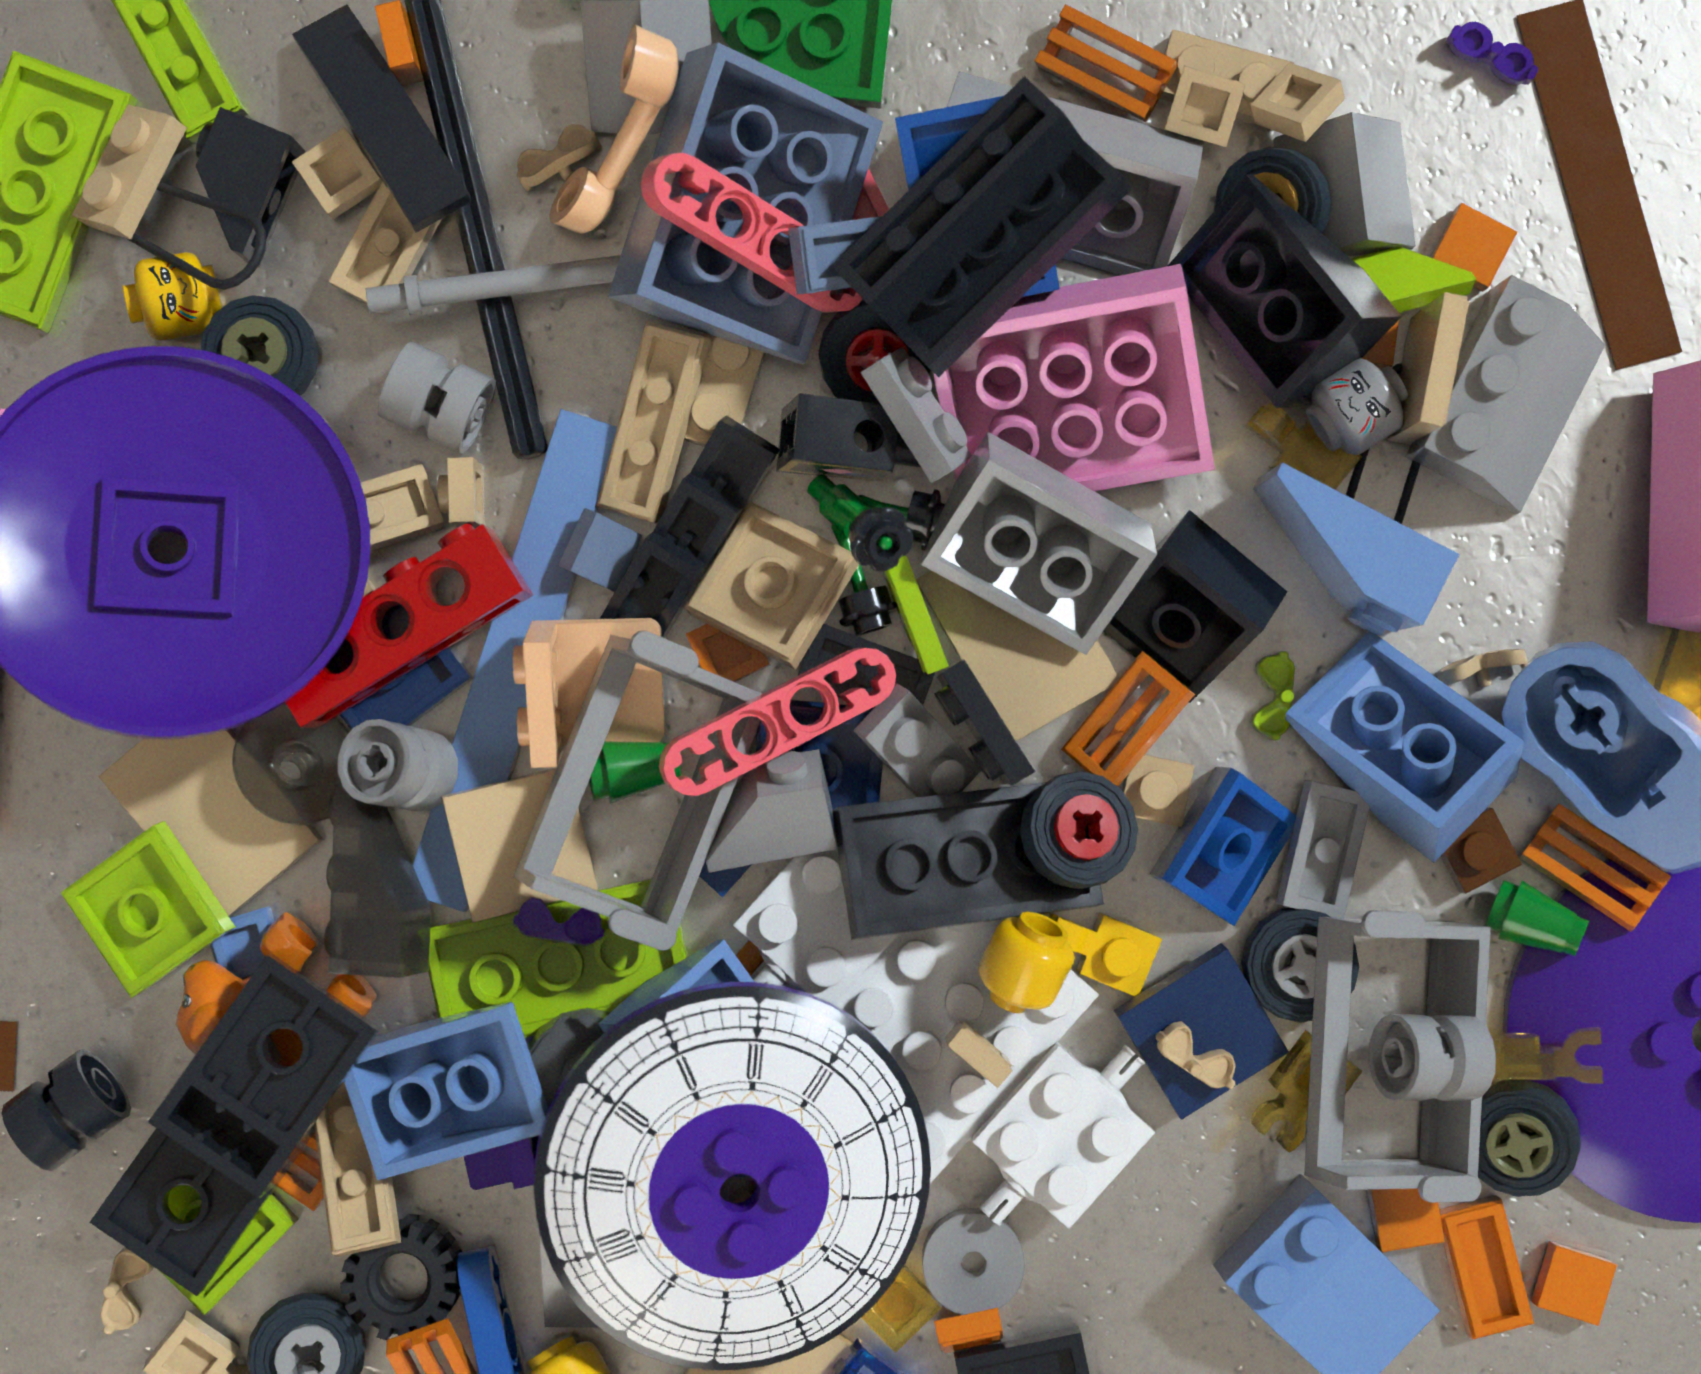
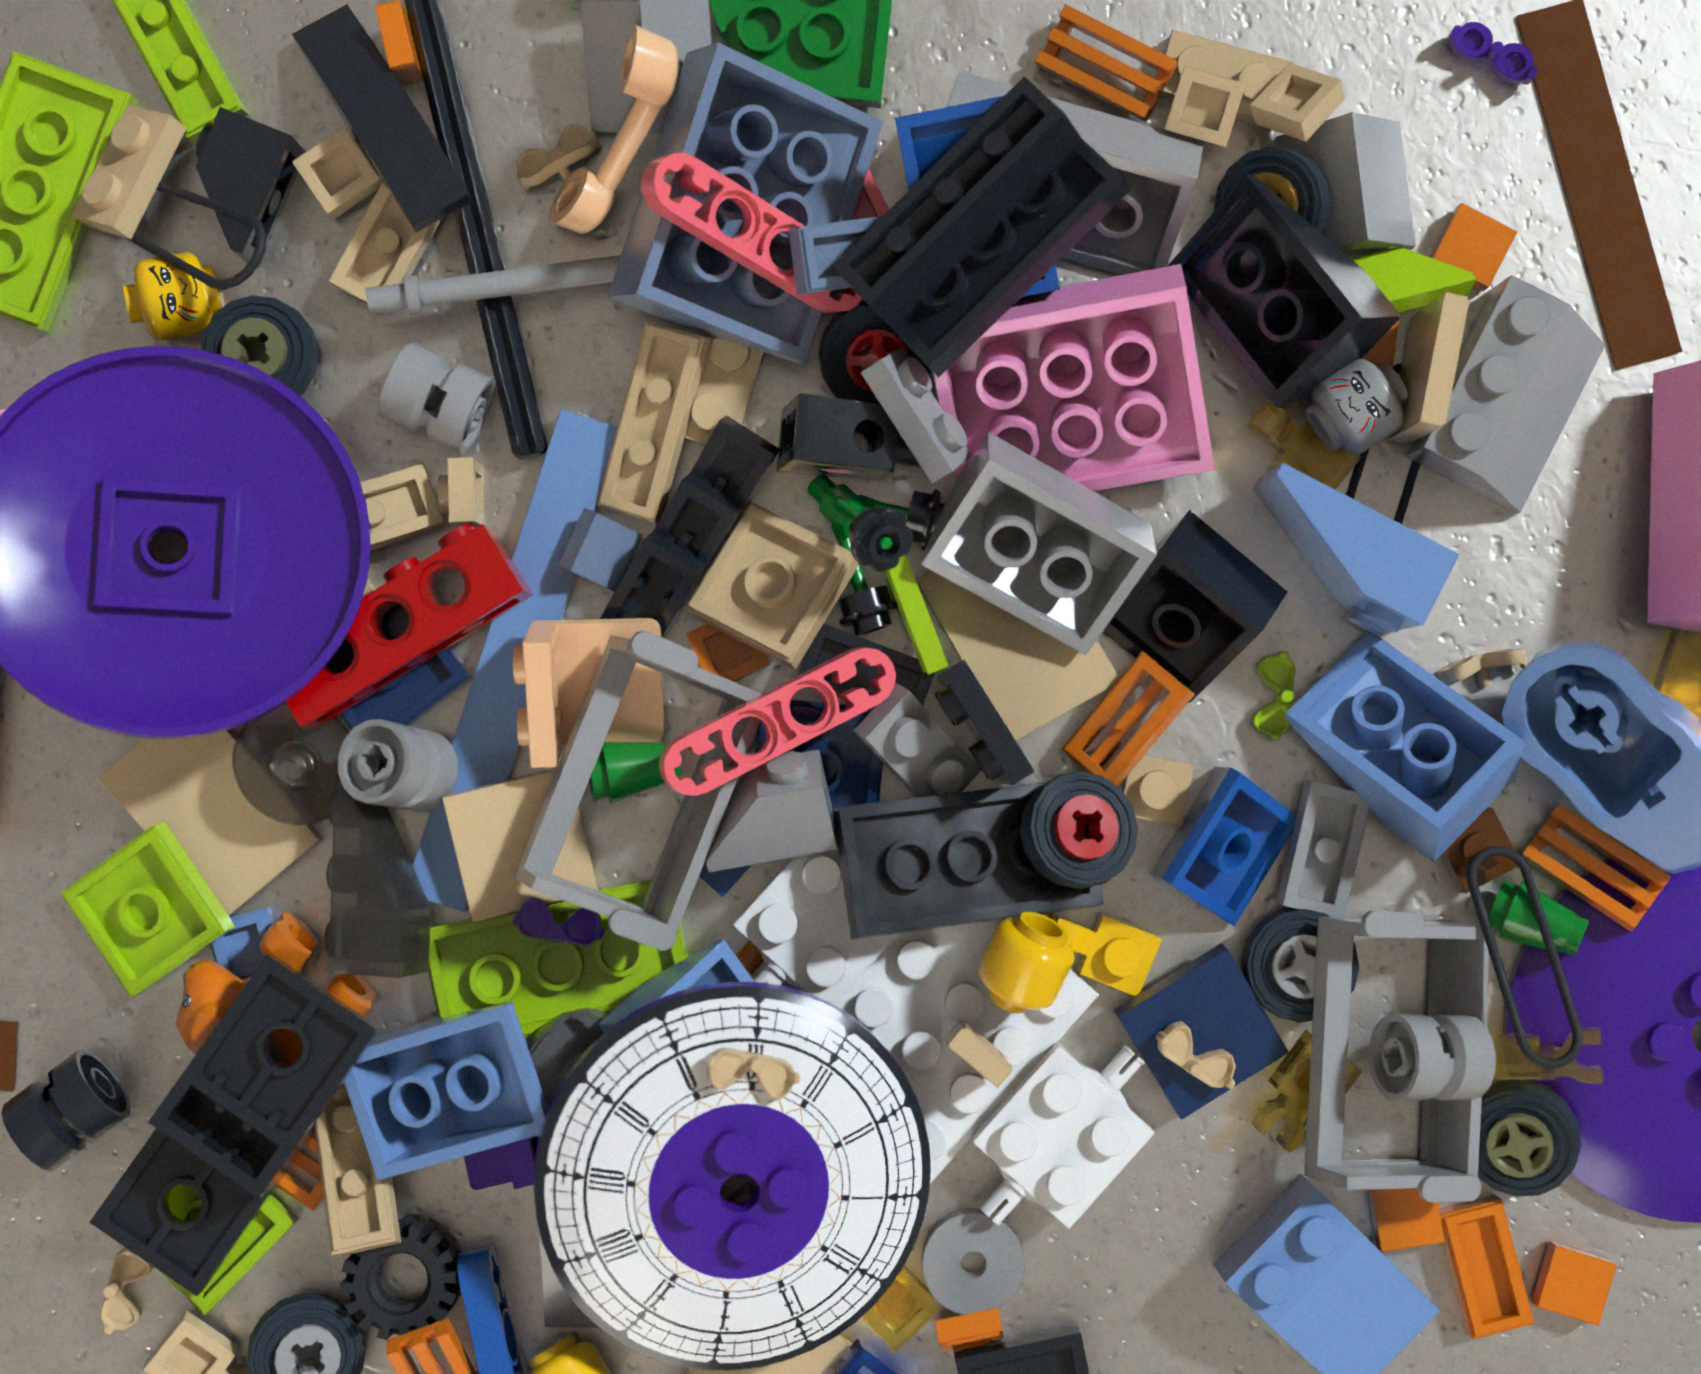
none -> tan piece [704,1047,801,1100]
none -> black piece [1467,846,1583,1069]

